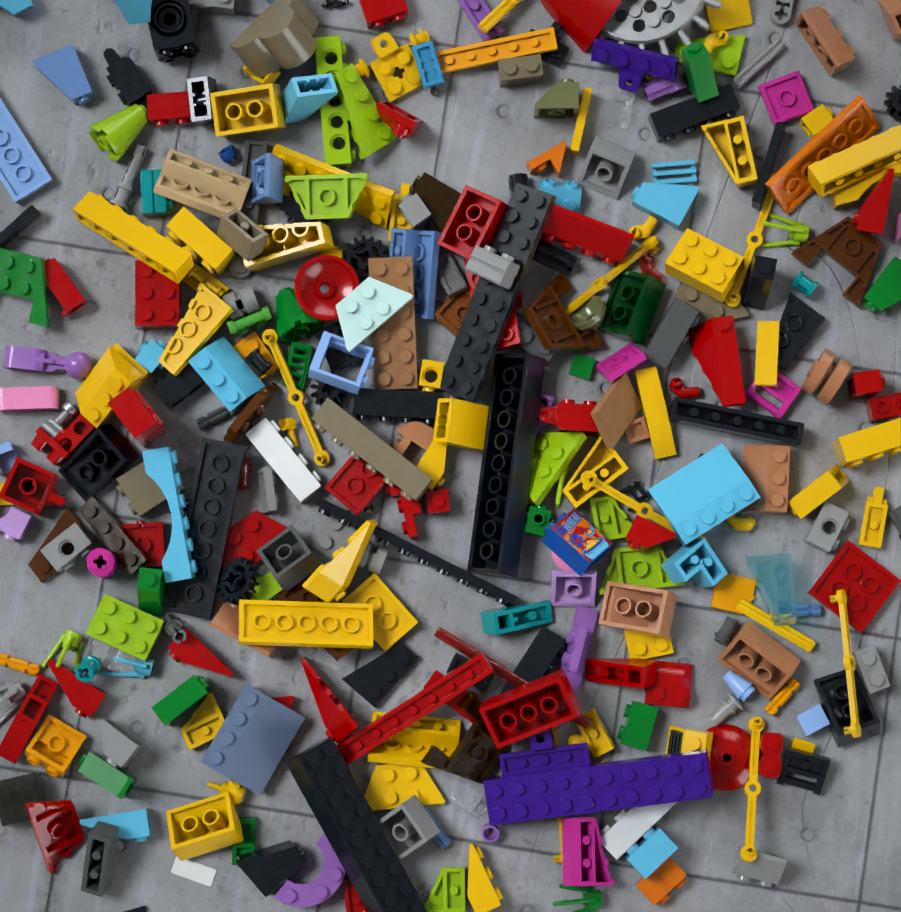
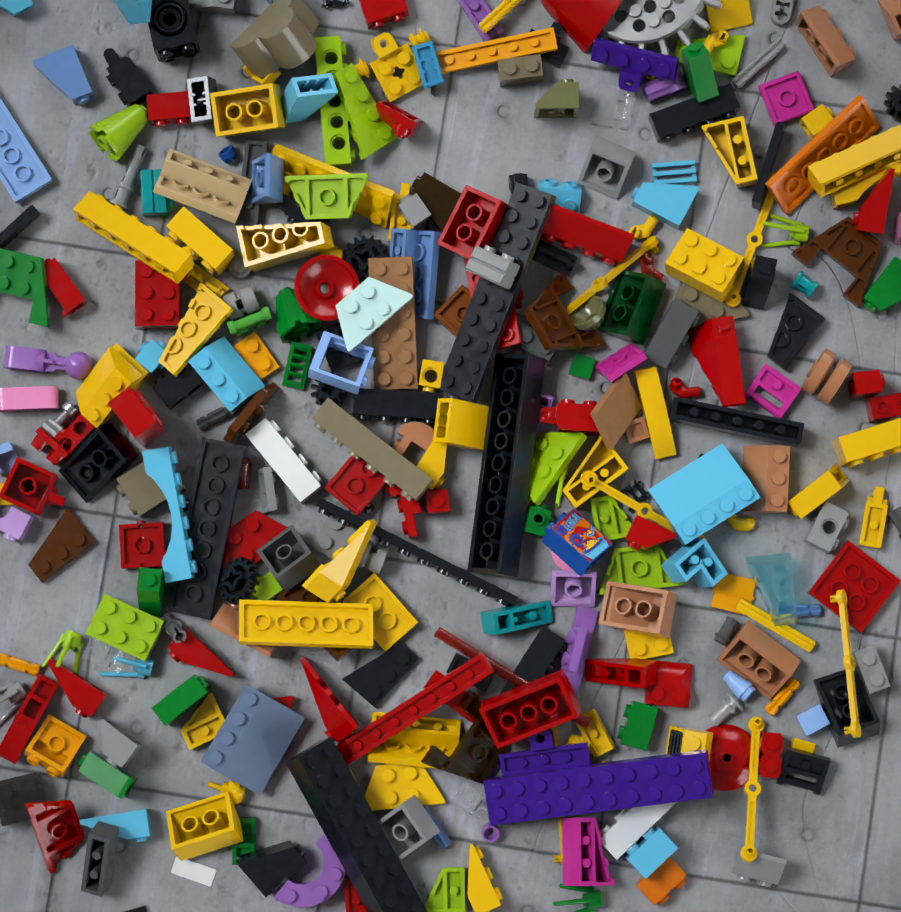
light grey brick [40,523,94,572] -> none
teal bush [75,655,101,682] -> none
dark brown plate [78,496,150,575] -> none
dark pink piece [86,548,119,578] -> none
dark tan brick [216,208,268,261] -> none
black bush [244,348,273,377] -> none
yellow piece [262,329,331,466] -> none
yellow hand [279,418,299,448] -> none
flat silver tile [437,252,469,299] -> none
orange slope [526,141,566,177] -> none
yellow tile [569,87,592,156] -> none
yellow tile [754,321,780,387] -> none

